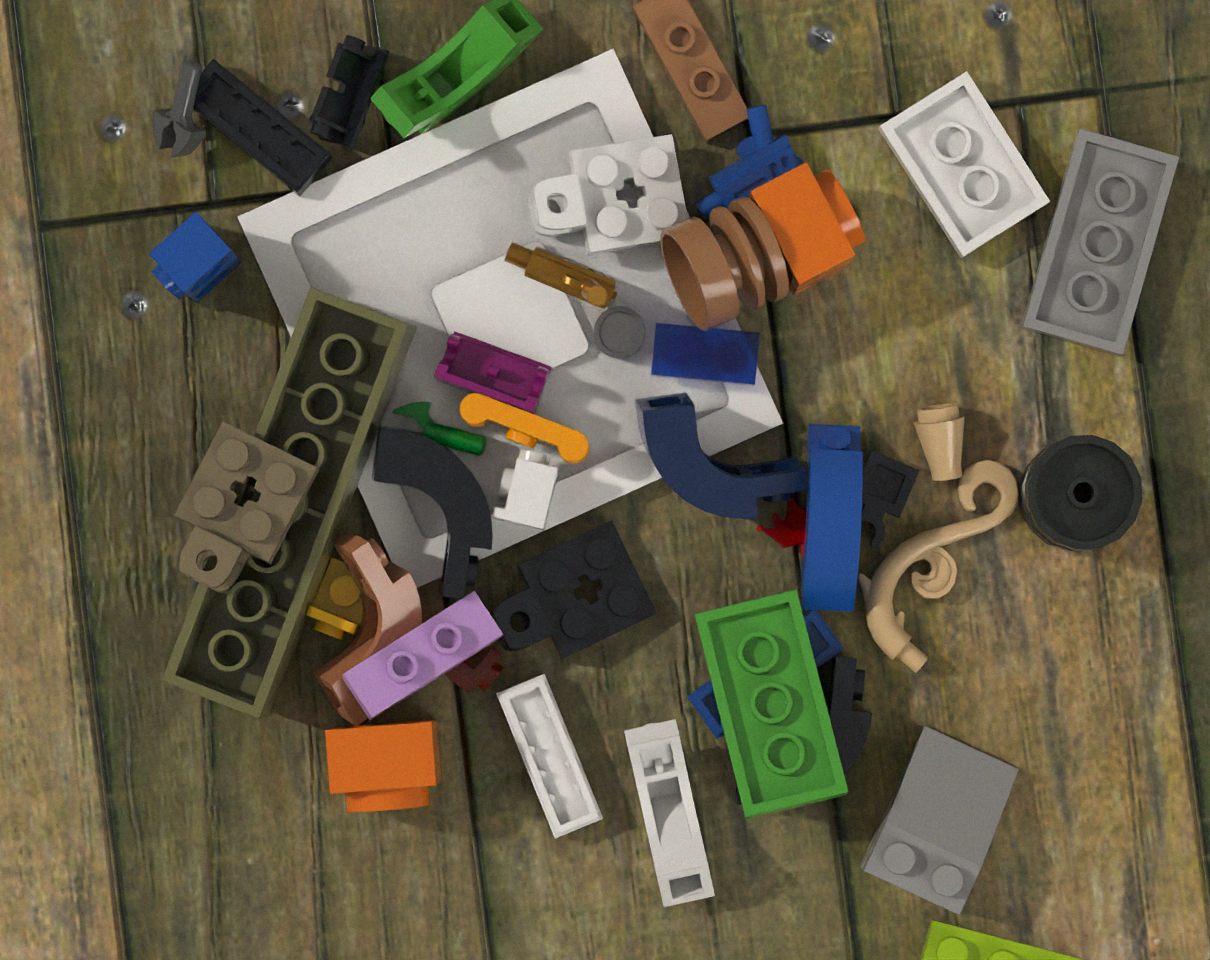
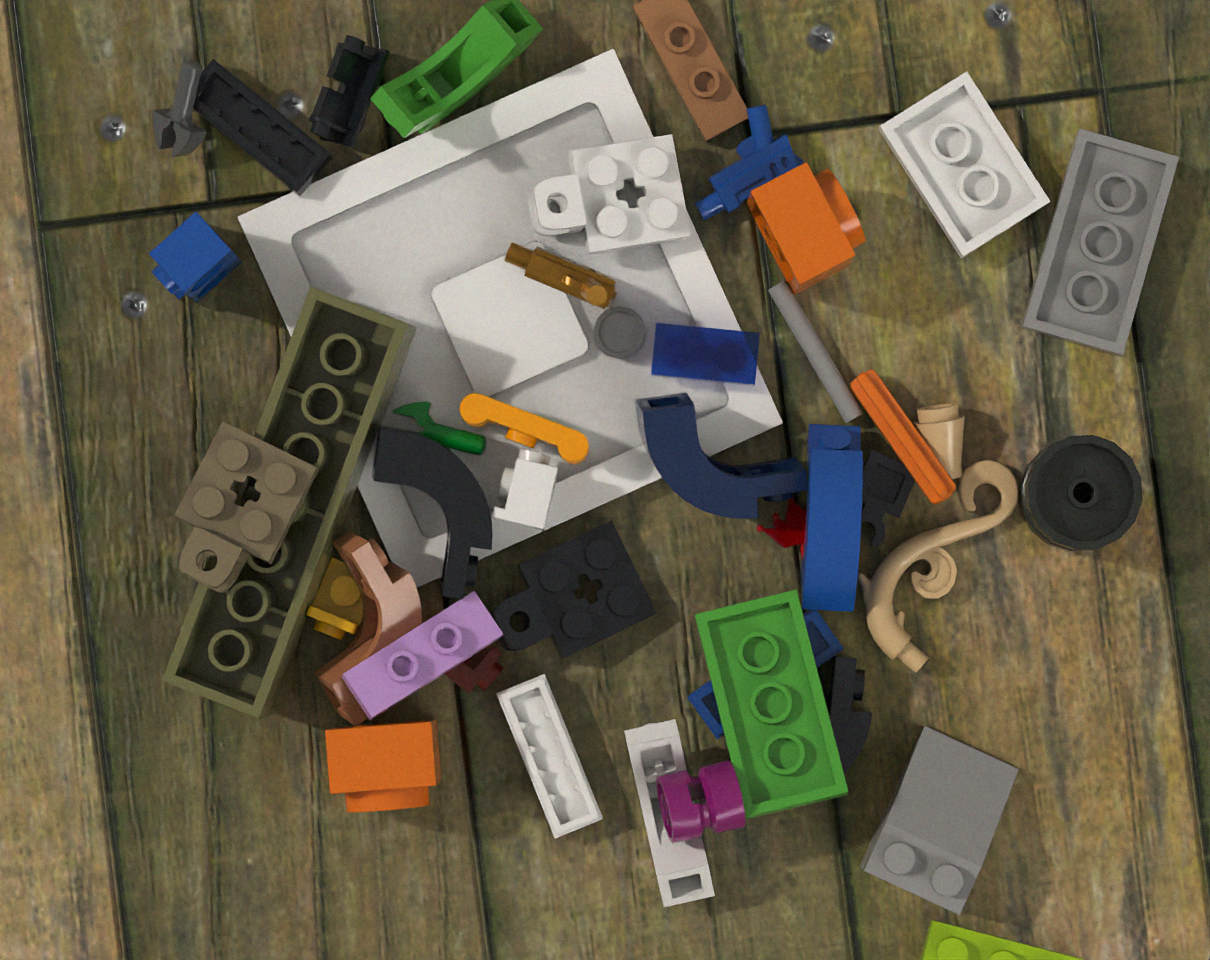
magenta hinge [434,331,552,414] -> none
medium nougat wheel [660,196,789,331] -> none
none -> magenta wheel [656,760,745,844]
none -> light grey bar [768,280,863,423]
none -> orange axle [850,369,957,505]

